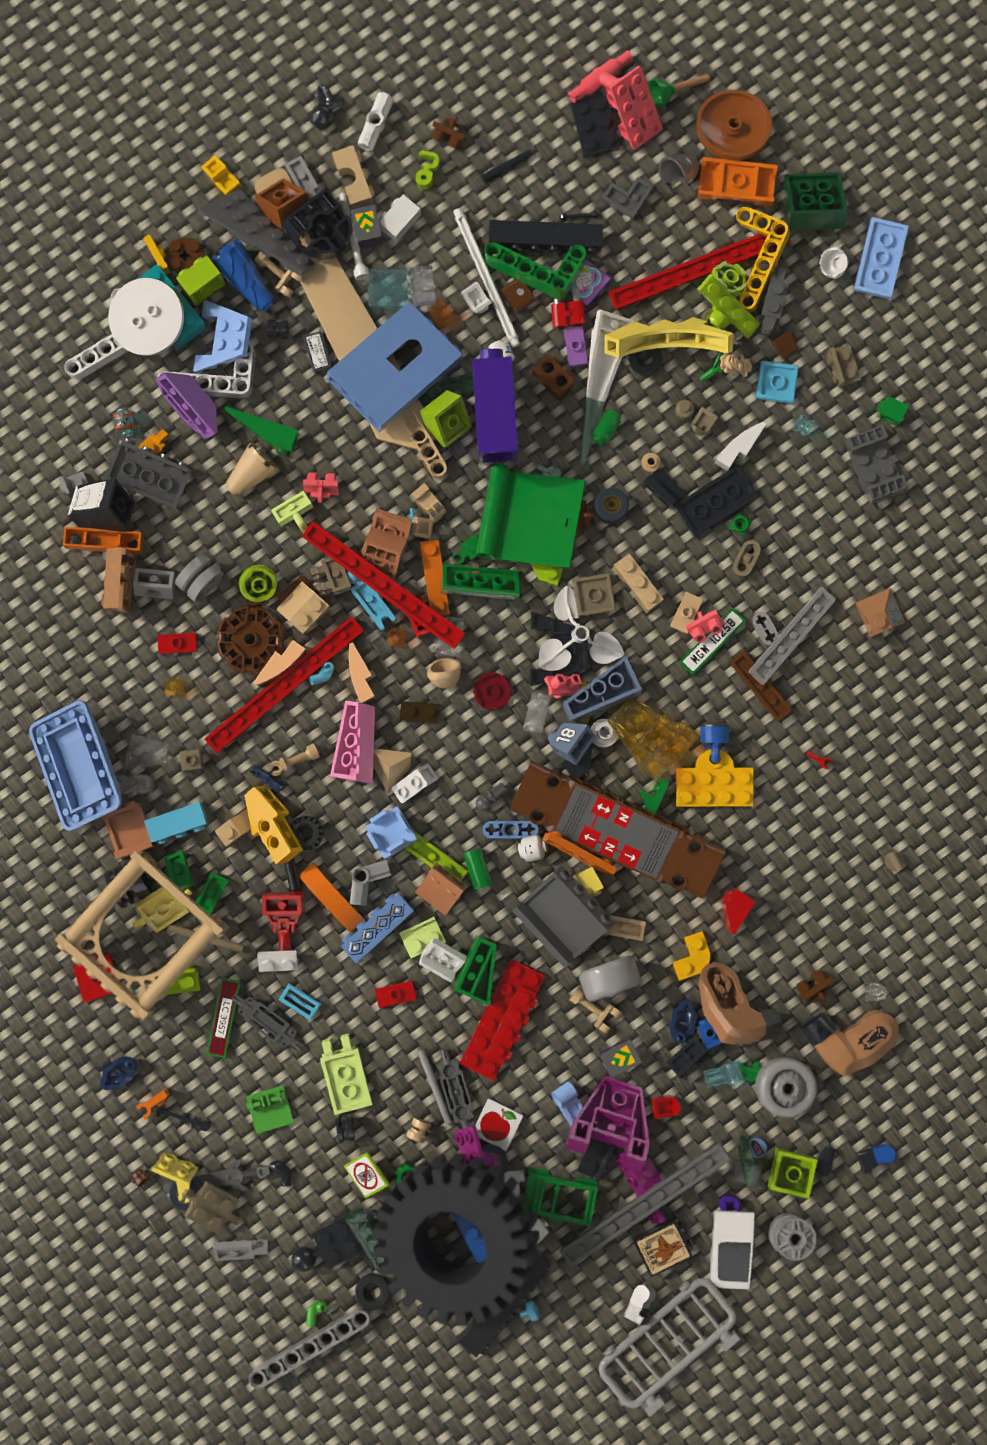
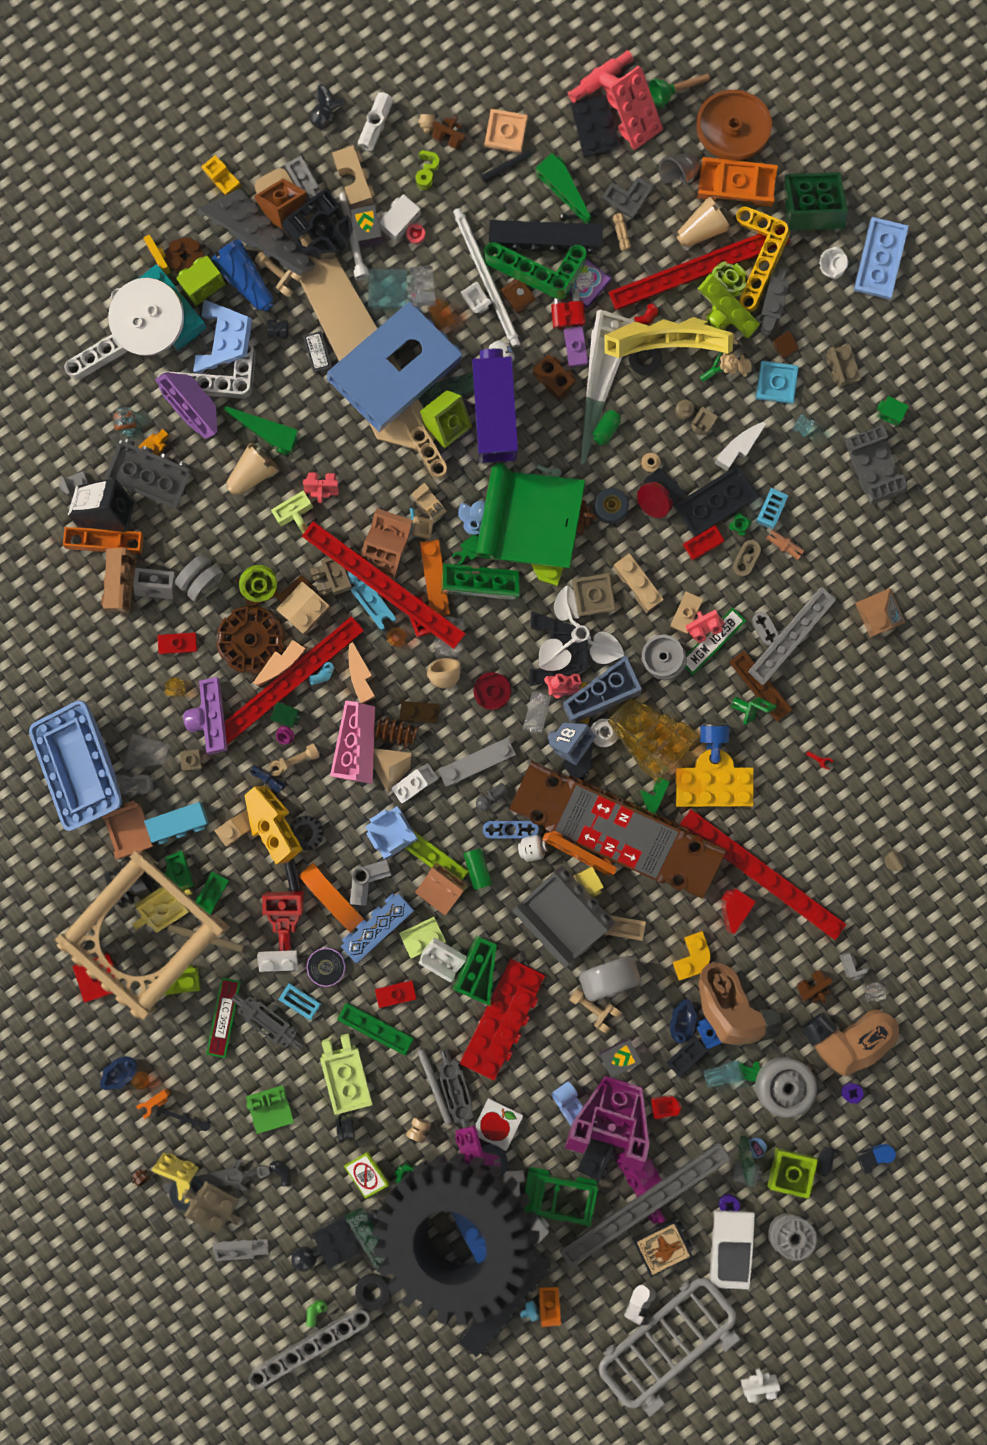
none -> clear orange plate [131,1072,150,1090]
none -> medium lavender plate [183,677,227,755]
none -> dark green brick [270,702,302,729]
none -> magenta plate [276,726,295,745]
none -> black tile [307,948,346,987]
none -> green tile [337,1002,414,1056]
none -> reddish brown piece [375,716,418,748]
none -> coral tile [406,224,425,244]
none -> tan plate [418,114,437,134]
none -> light grey plate [438,738,516,787]
none -> light blue plate [458,500,485,535]
none -> light nougat plate [485,109,528,153]
none -> green slope [536,153,591,224]
none -> orange slope [539,1287,561,1327]
none -> tan axle [613,213,631,251]
none -> red arm [634,303,658,325]
none -> dark red tile [637,482,673,518]
none -> light grey wheel [642,634,687,680]
none -> tan cone [676,197,731,247]
none -> red plate [679,809,846,940]
none -> red plate [682,525,725,561]
none -> green bracket [731,697,777,725]
none -> white hips [741,1368,780,1403]
none -> medium azure slope [756,488,789,530]
none -> nougat pin [766,529,804,560]
none -> light grey bracket [839,953,868,980]
none -> dark purple wheel [841,1083,863,1104]

